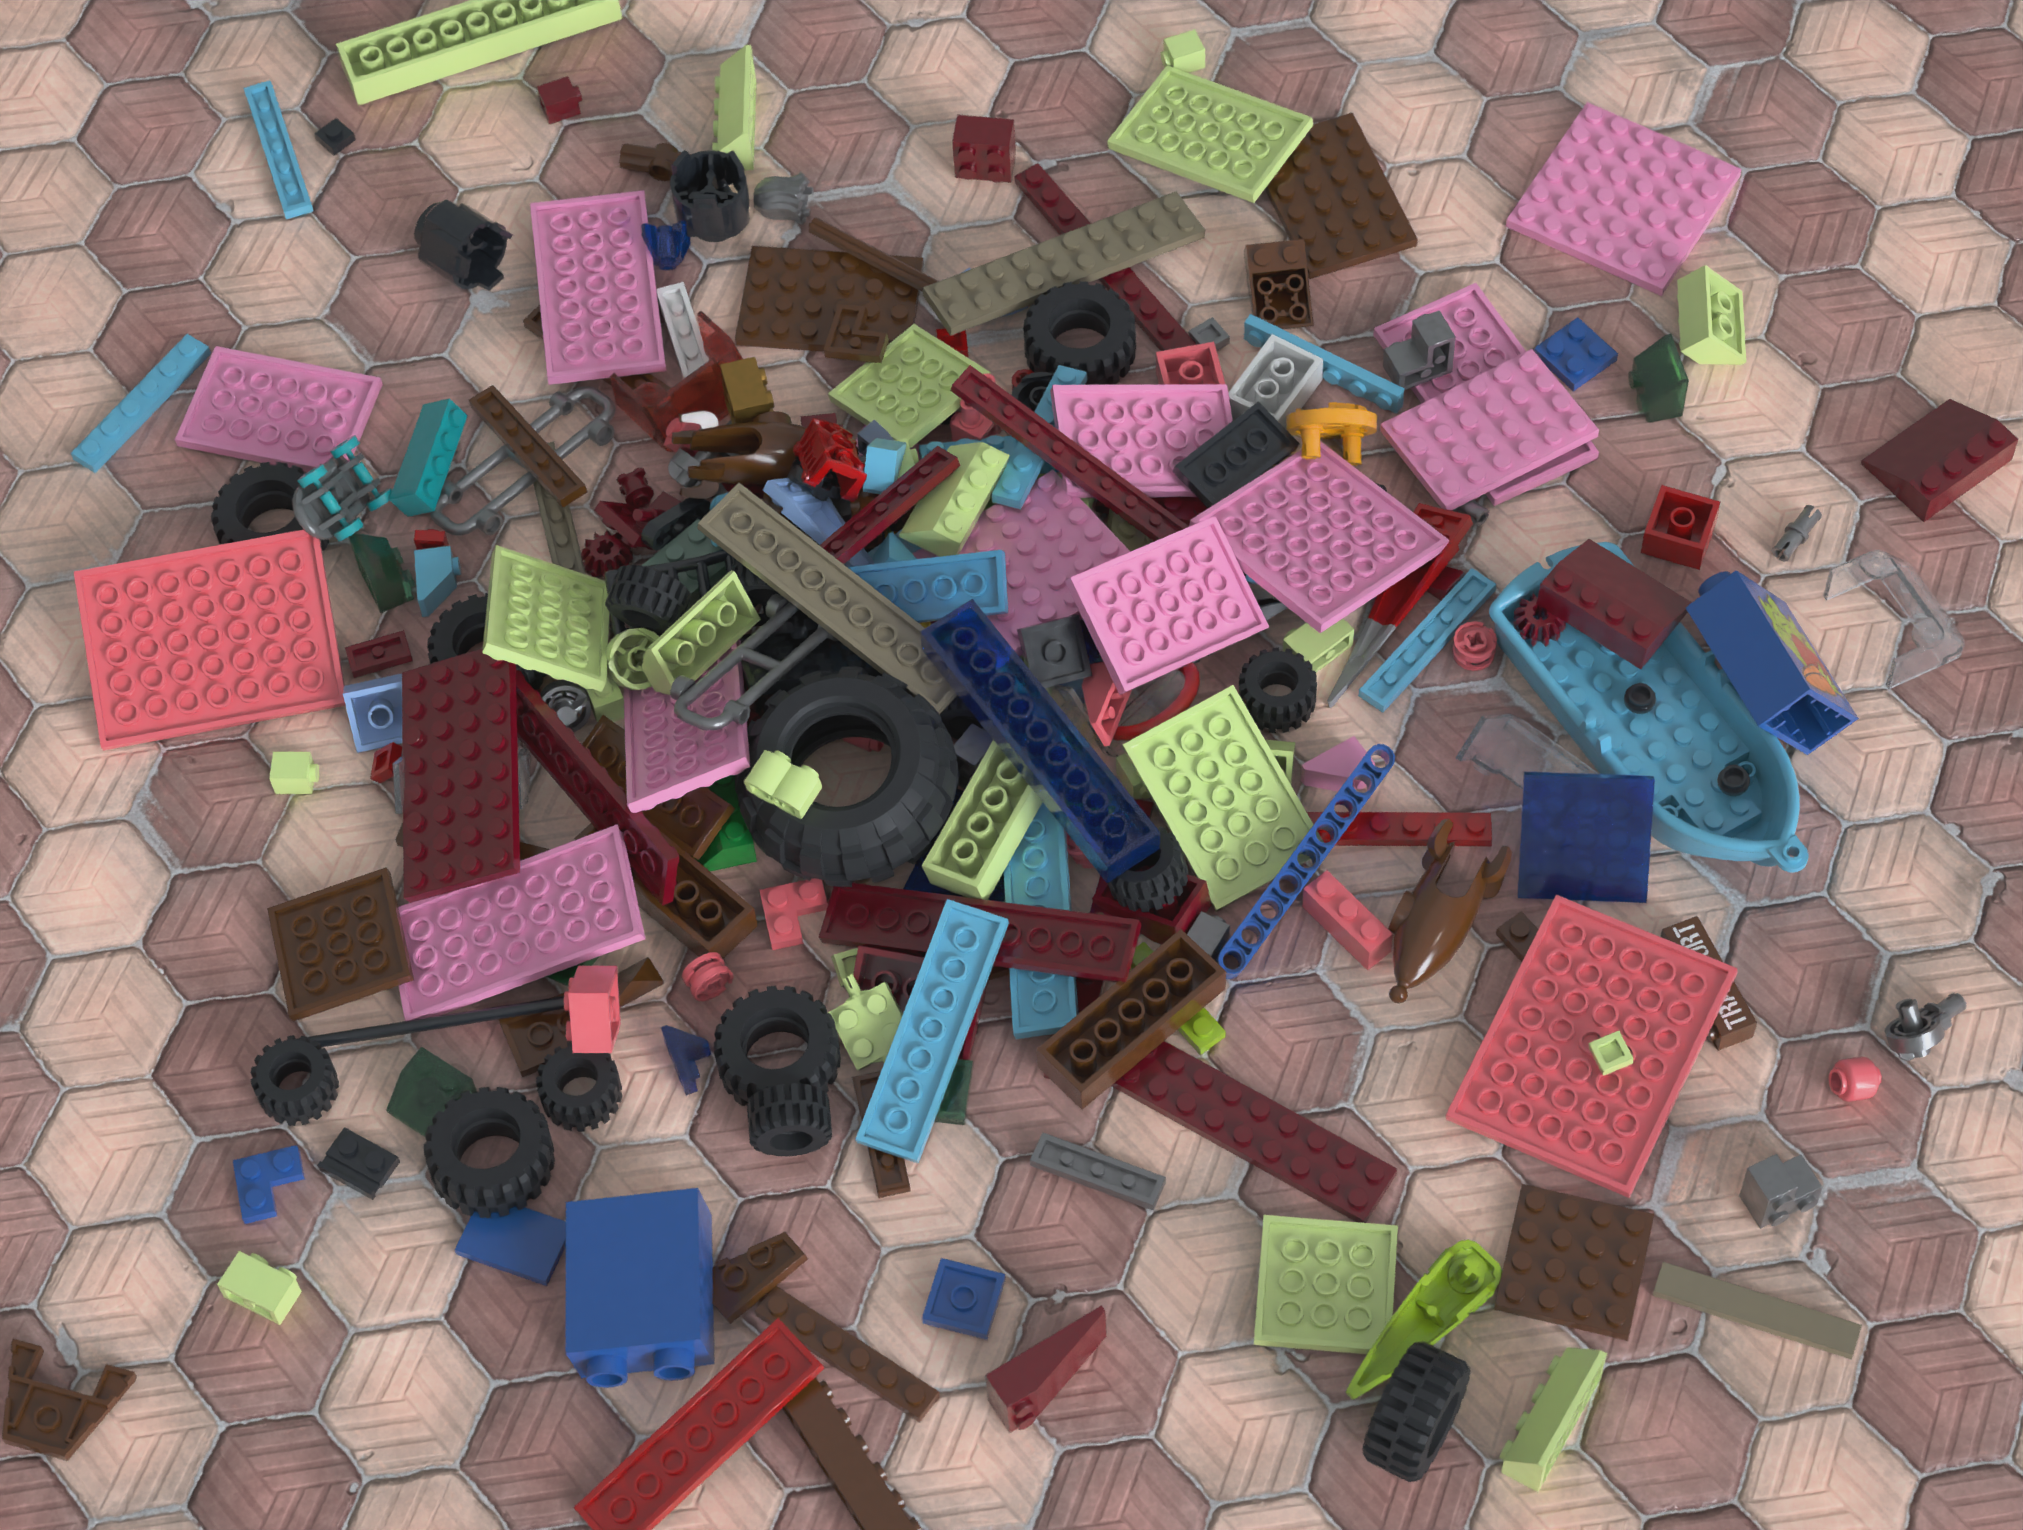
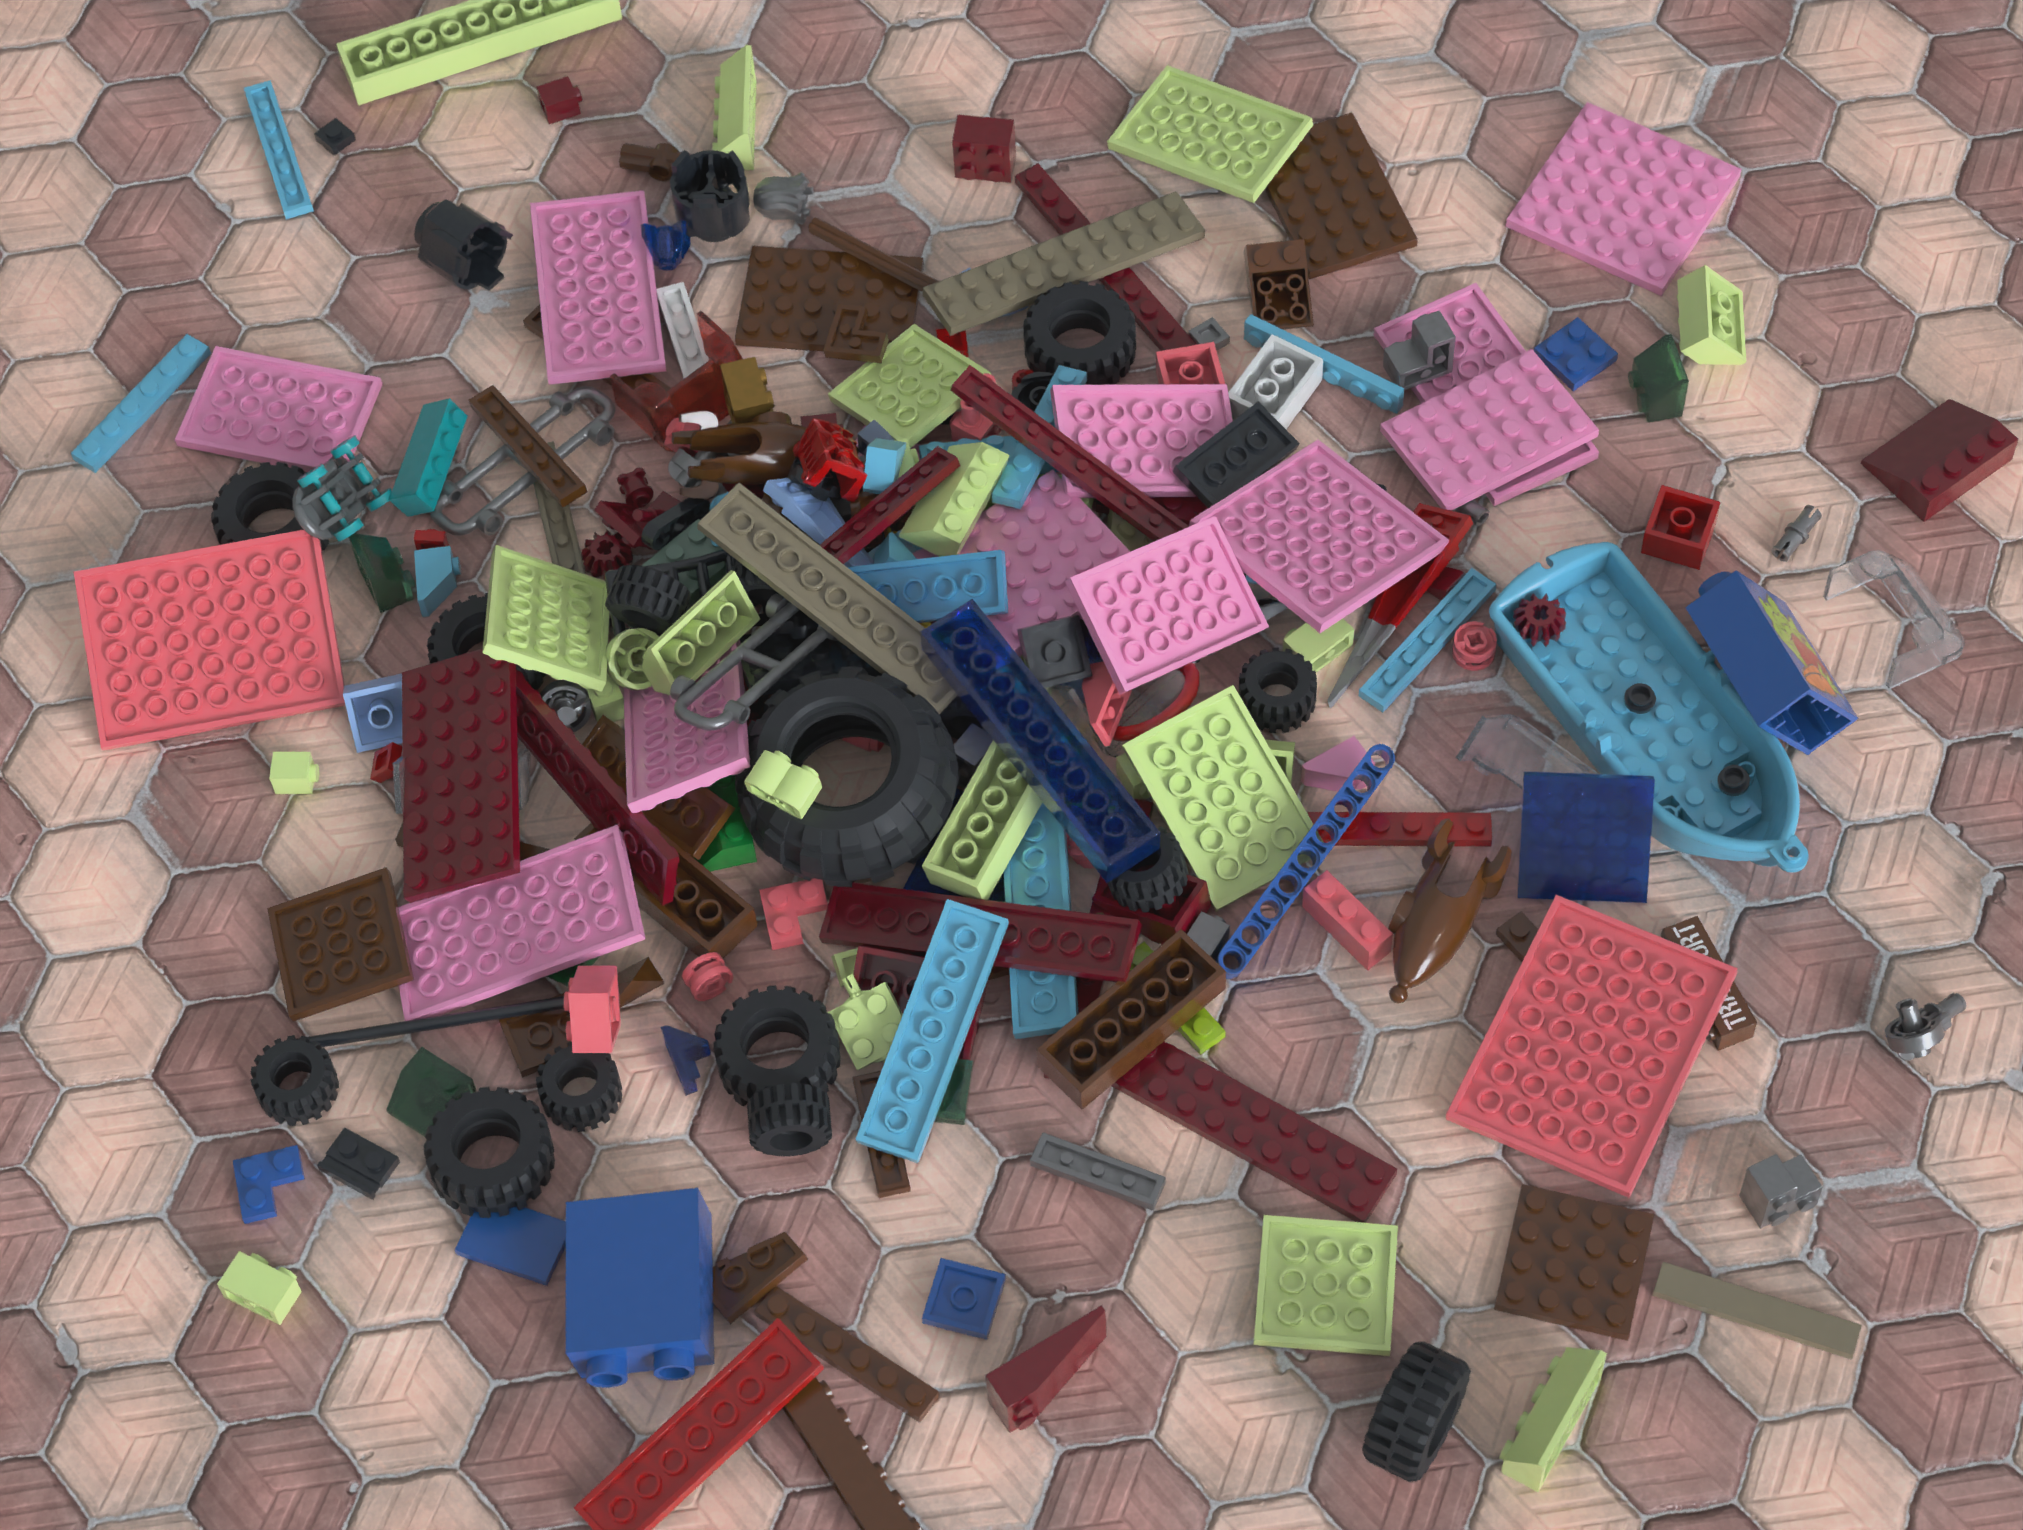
reddish brown wing [2,1339,137,1461] -> none
dark red plate [345,630,413,678] -> none
yellowish green brick [1160,29,1205,73] -> none
light orange piece [1286,402,1377,466] -> none
lime piece [1345,1239,1502,1400] -> none
dark red slope [1536,539,1692,669] -> none
yellowish green plate [1589,1031,1633,1076] -> none
coral head [1829,1057,1881,1102] -> none

